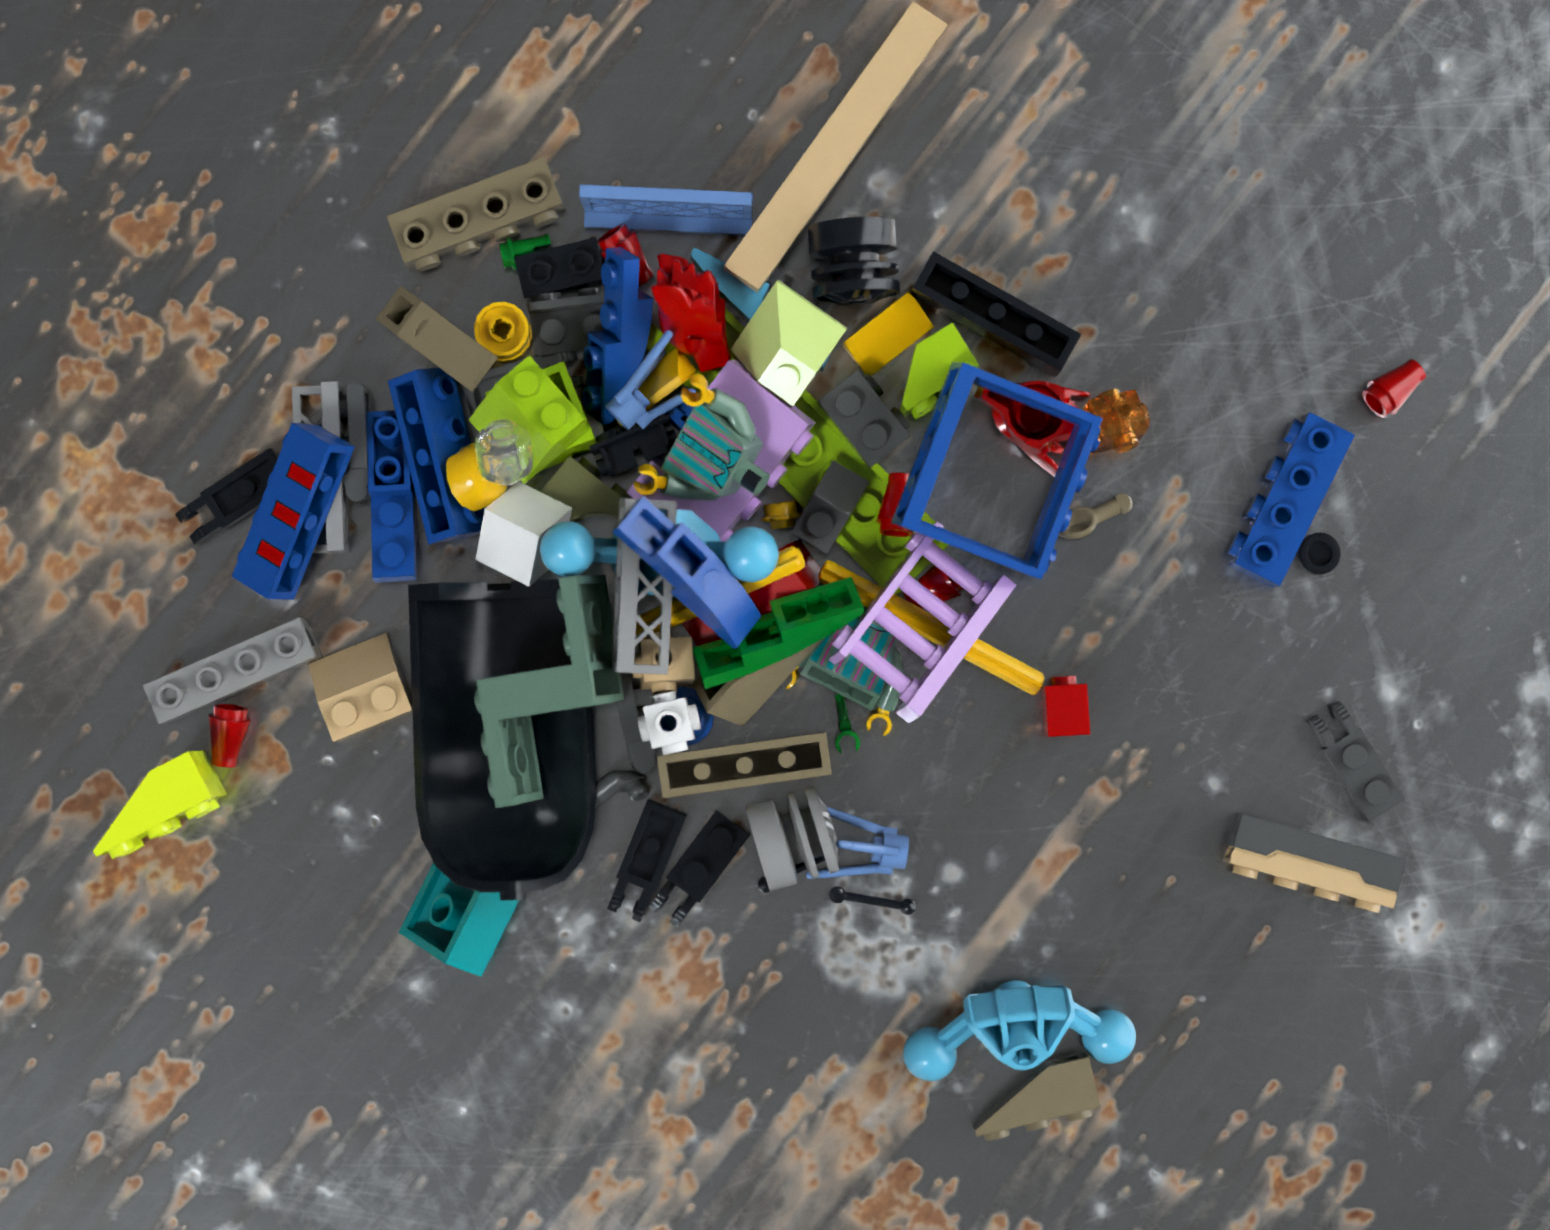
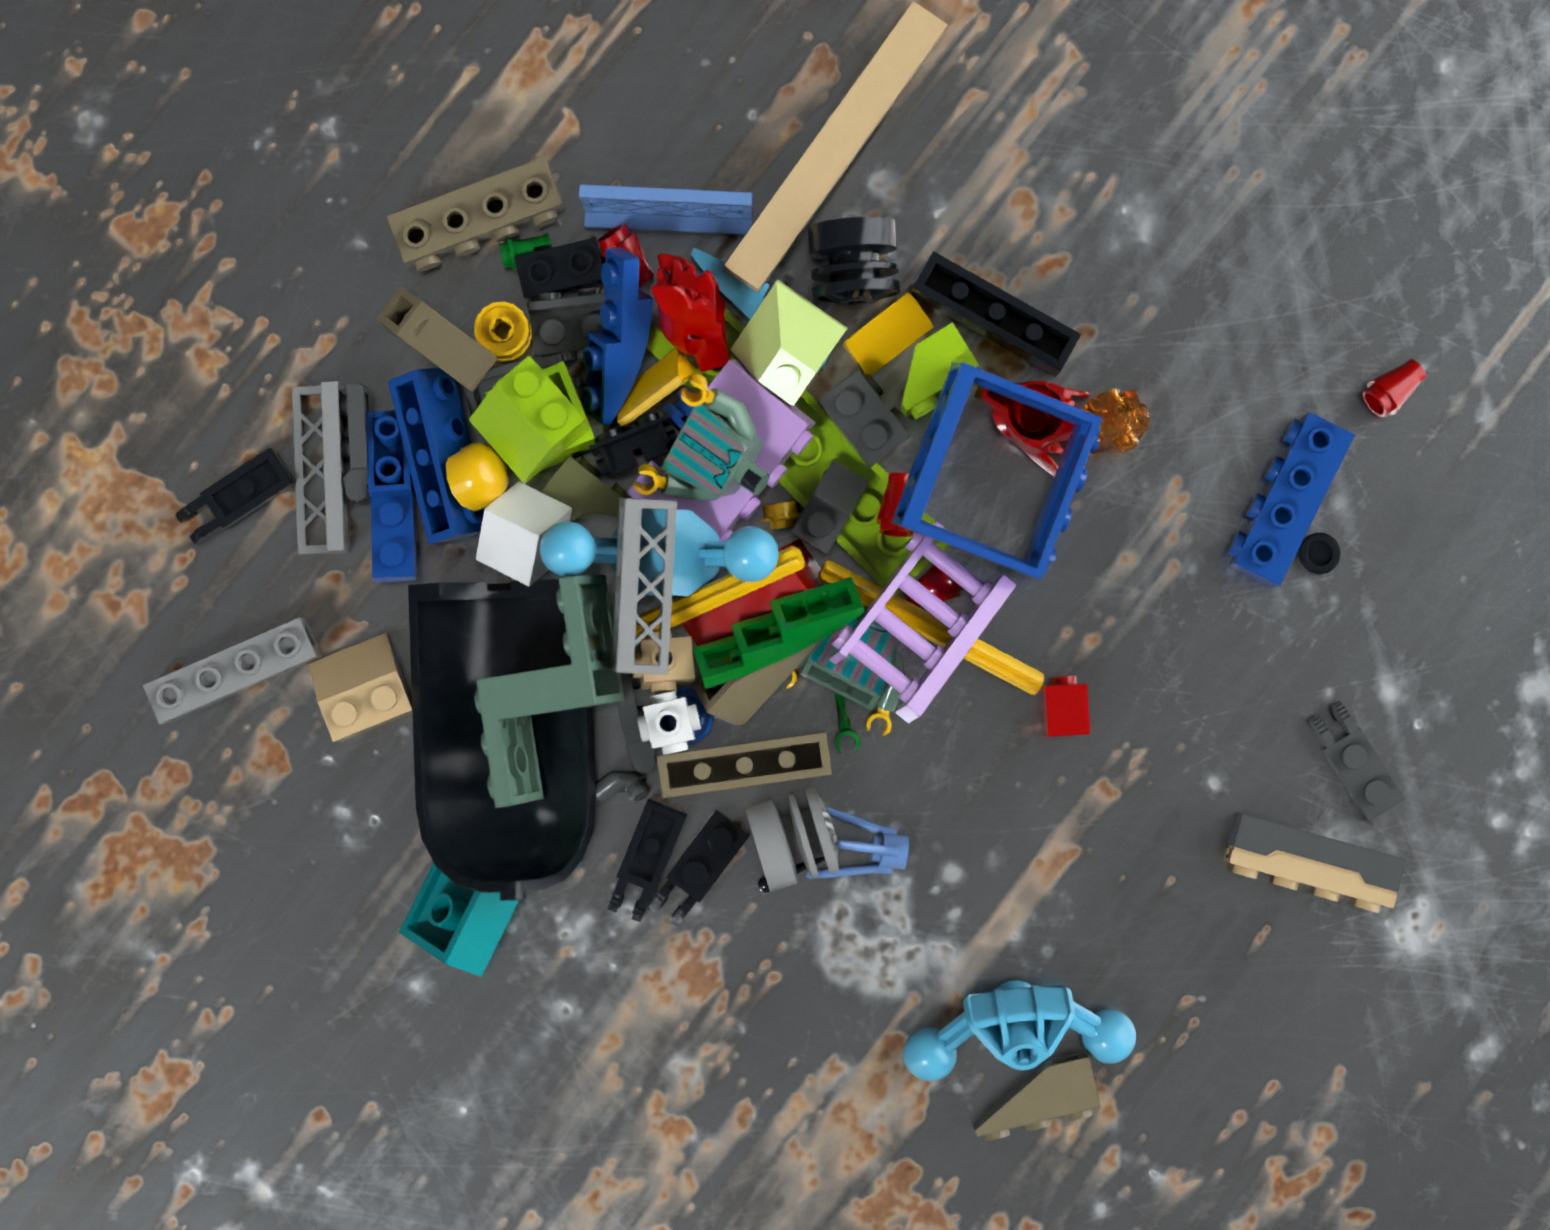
neon yellow slope [93,750,227,859] -> none
red cone [208,704,251,768] -> none
blue brick [231,423,355,600] -> none
clear head [475,419,533,485] -> none
medium blue plant [605,330,696,430] -> none
blue slope [612,496,761,649] -> none
black hinge [829,886,916,915] -> none
dark tan piece [1058,493,1133,539] -> none

